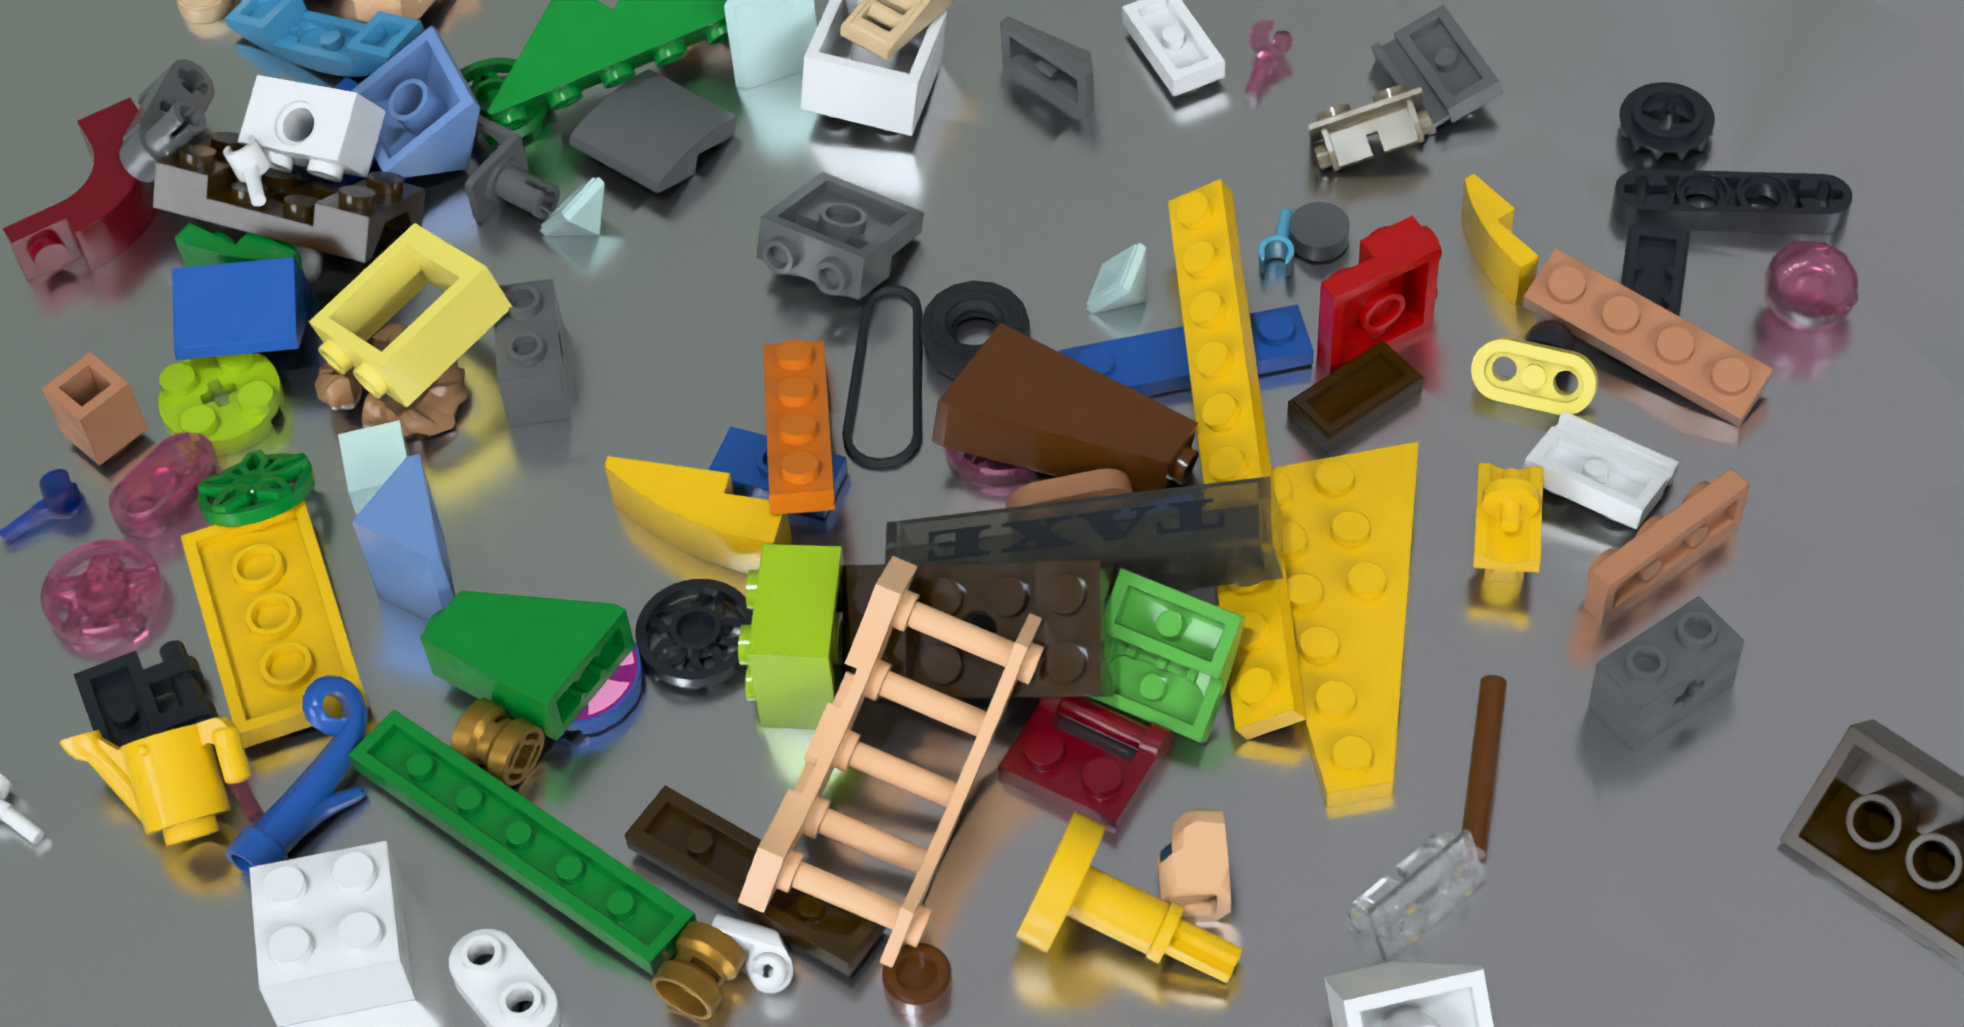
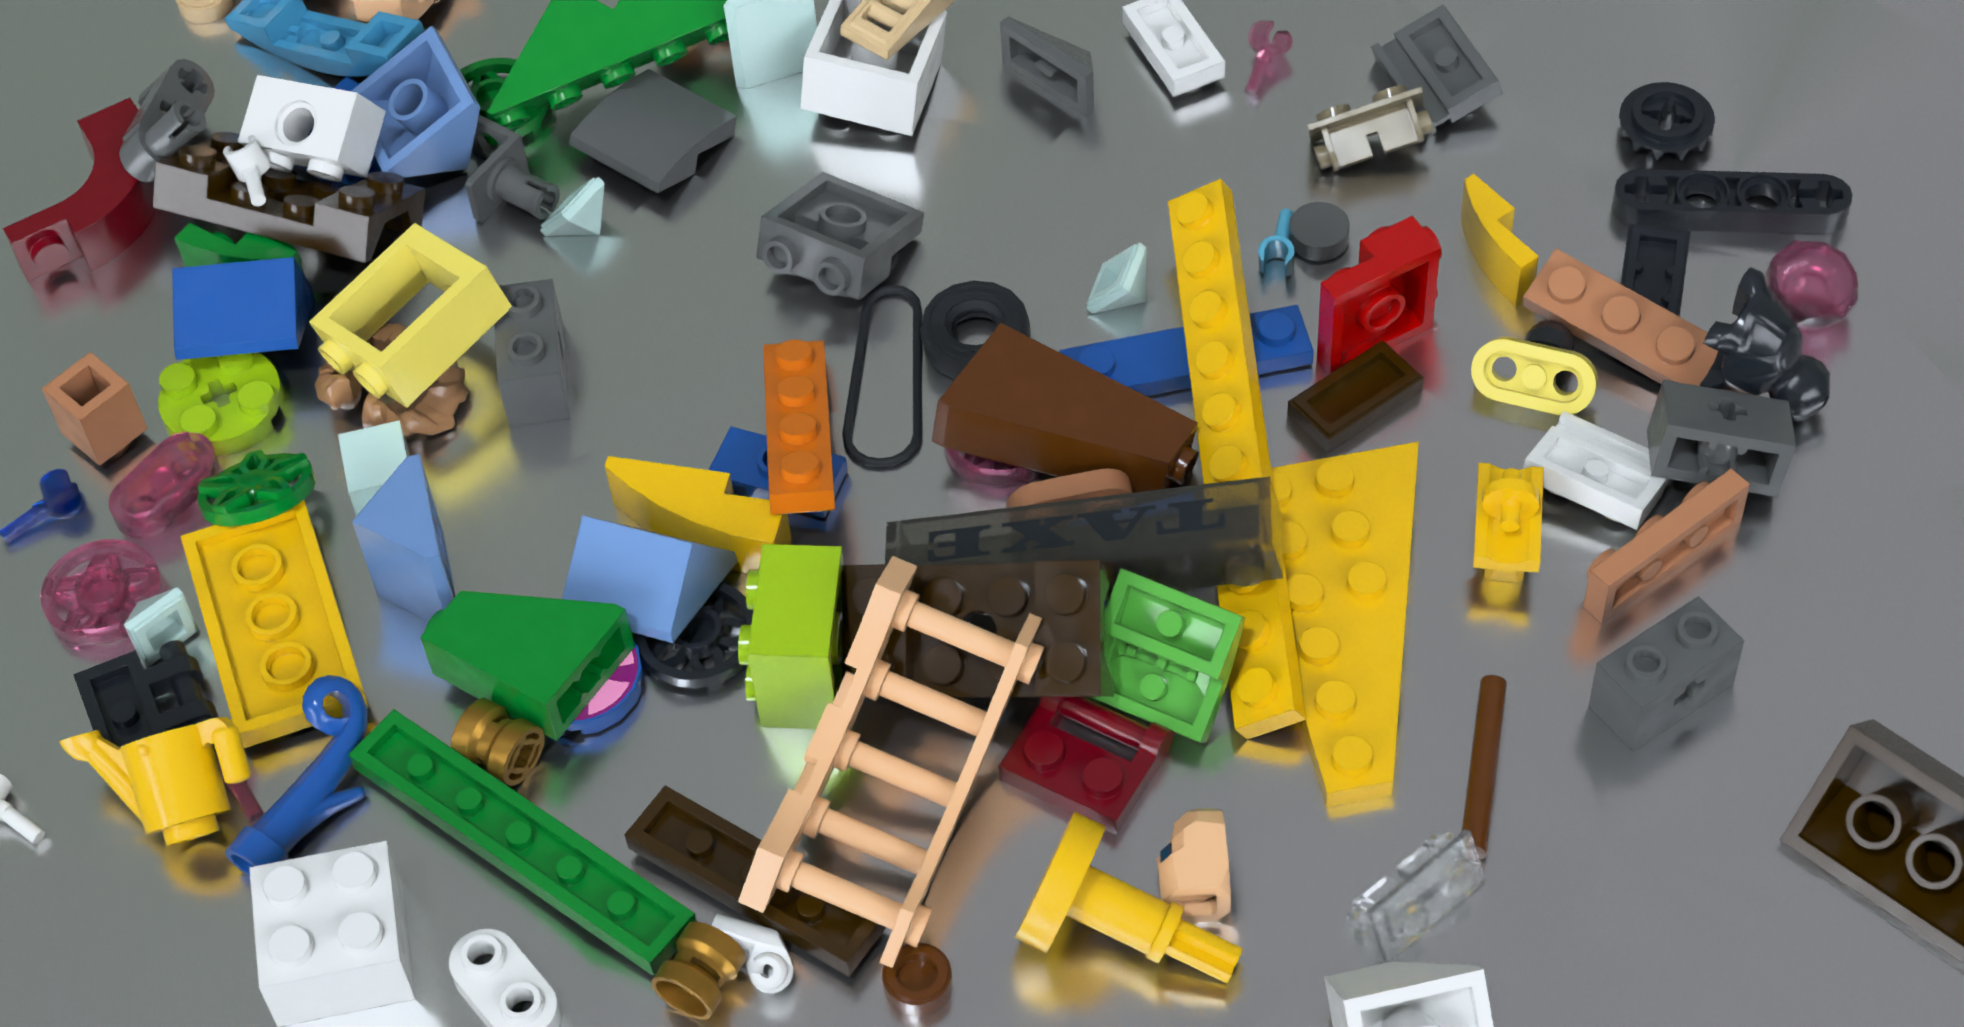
none -> light aqua slope [124,587,199,667]
none -> medium blue slope [562,515,737,643]
none -> dark grey brick [1647,380,1796,497]
none -> black animal [1700,267,1830,421]

